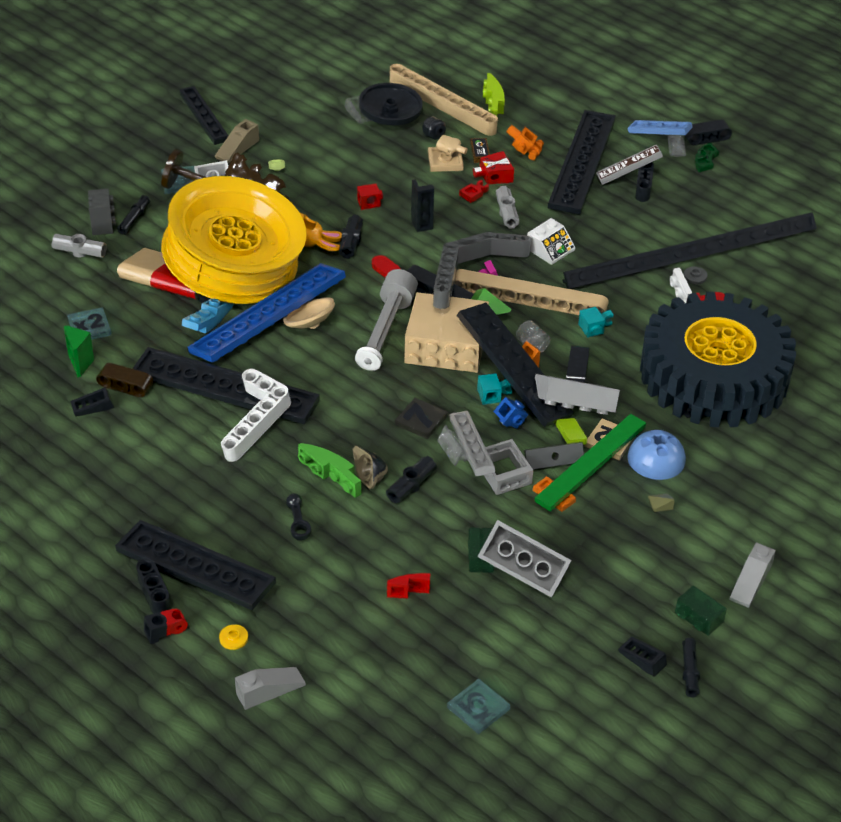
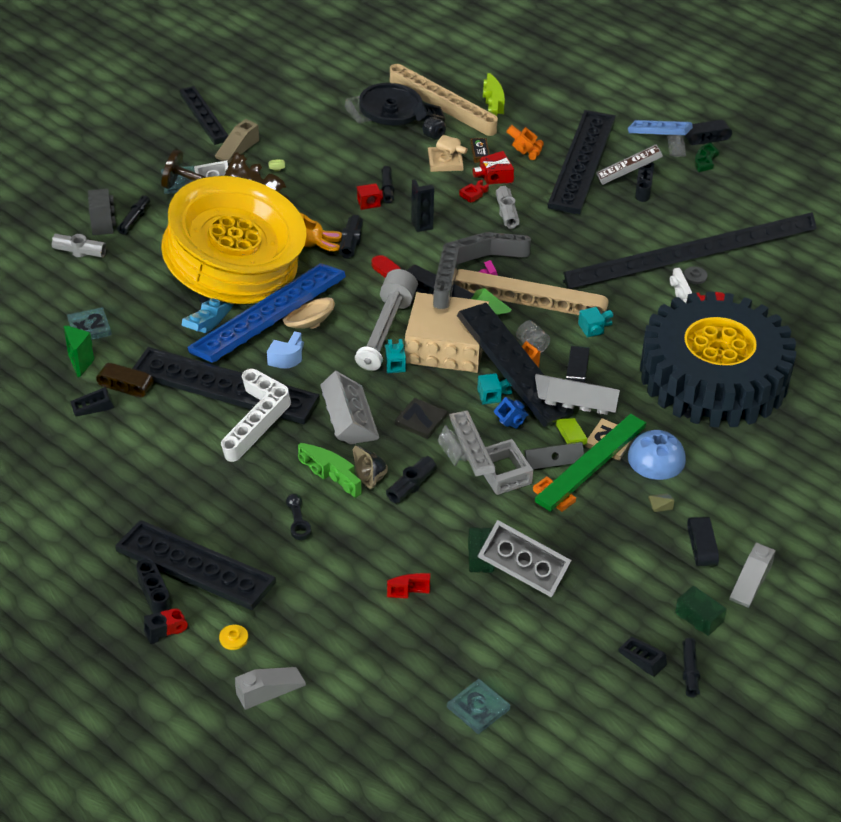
tan door [117,248,199,300] -> none
white slope [527,218,575,265] -> none
none -> light blue brick [267,331,304,368]
none -> light grey slope [320,371,380,444]
none -> black pin [381,166,394,203]
none -> teal brick [385,339,406,373]
none -> black slope [413,102,445,122]
none -> black beam [687,517,719,566]

